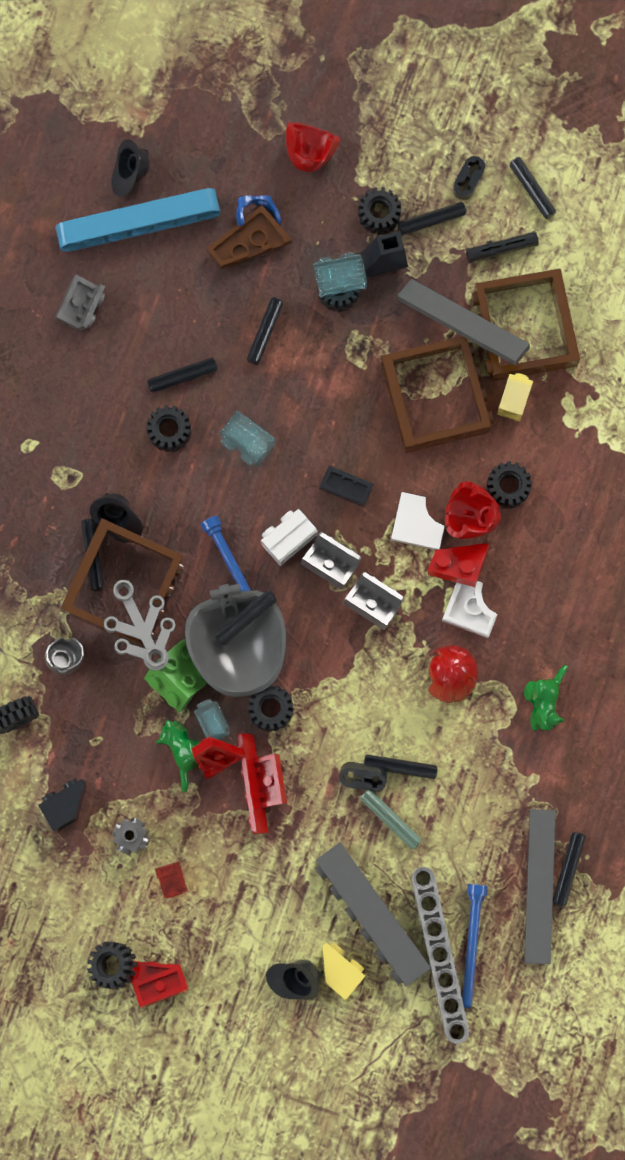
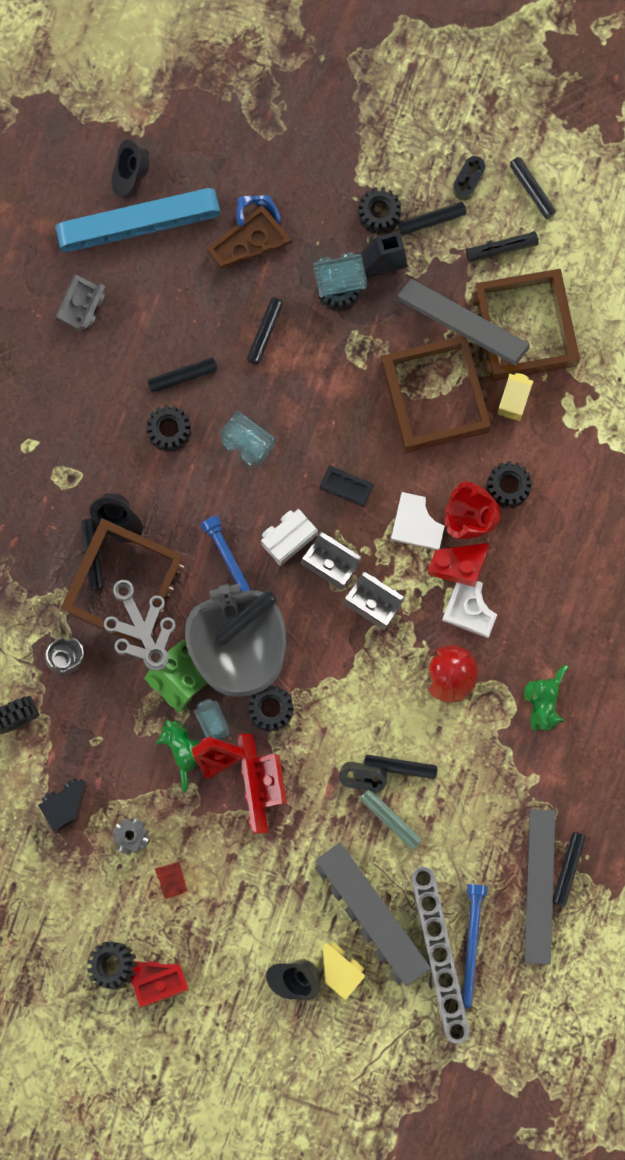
red hair [286,122,341,172] -> none

